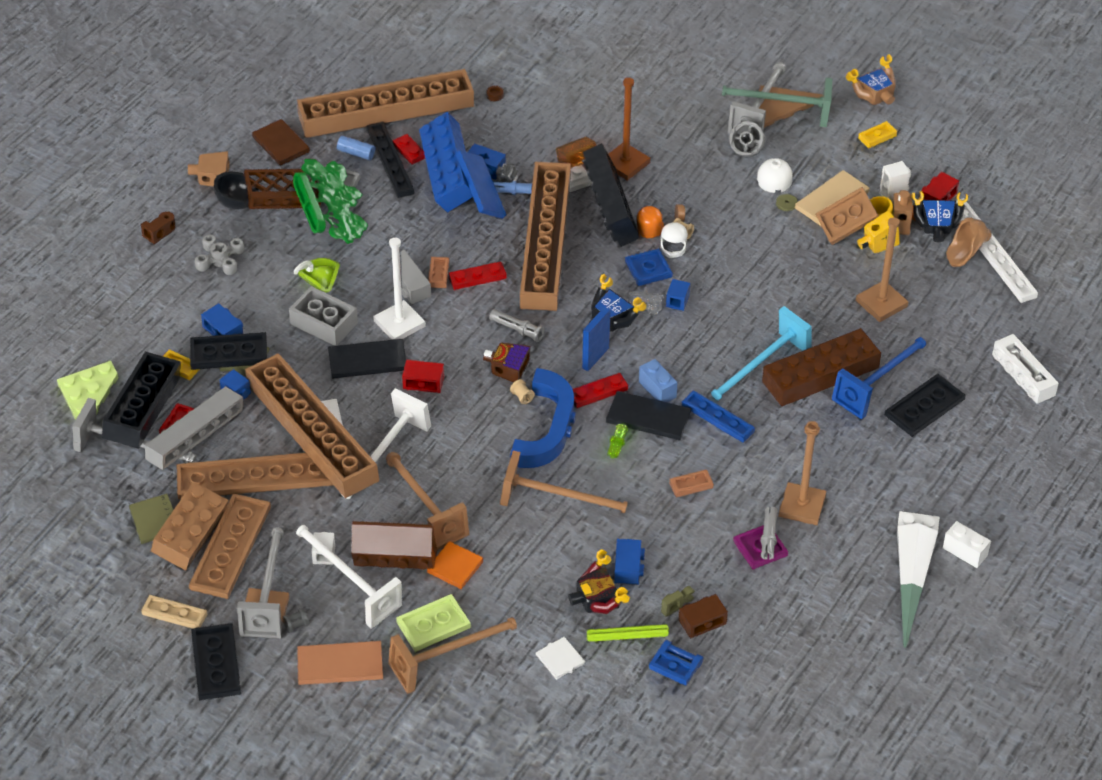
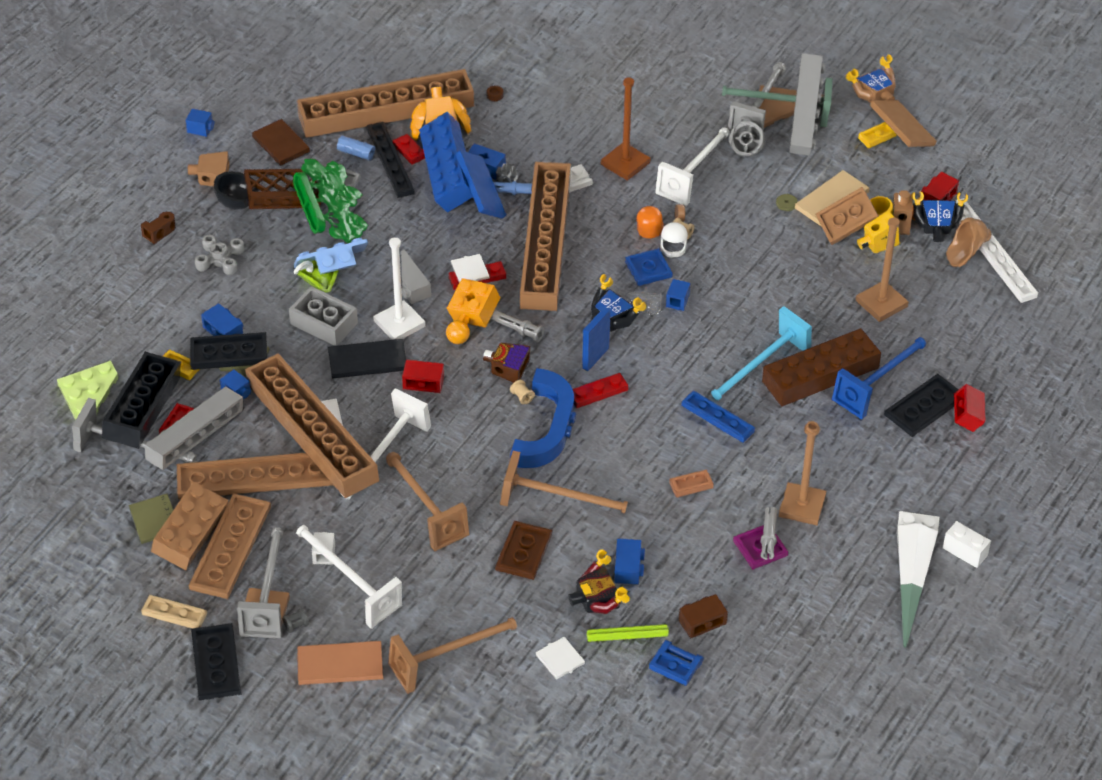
slope [351,521,437,570] -> none
yellowish green plate [396,594,471,652] -> none
orange tile [427,541,483,590] -> none
nougat plate [428,257,449,288] -> none
clear orange brick [556,136,597,169] -> none
black brick [583,143,640,247] -> none
black tile [606,391,691,440] -> none
clear neon green axle [607,424,628,459] -> none
medium blue brick [639,359,677,402] -> none
olive plate [661,586,695,617] -> none
white cylinder [757,158,792,193] -> none
white brick [879,161,911,201] -> none
white brick [992,334,1059,404] -> none
none -> blue brick [186,109,214,137]
none -> light blue bracket [294,238,368,275]
none -> light orange torso [410,87,471,140]
none -> light orange brick [446,278,501,344]
none -> white piece [451,254,489,283]
none -> reddish brown tile [495,521,552,580]
none -> white tile [655,127,730,206]
none -> light grey brick [789,53,825,156]
none -> medium nougat tile [870,100,937,147]
none -> red brick [954,384,986,432]

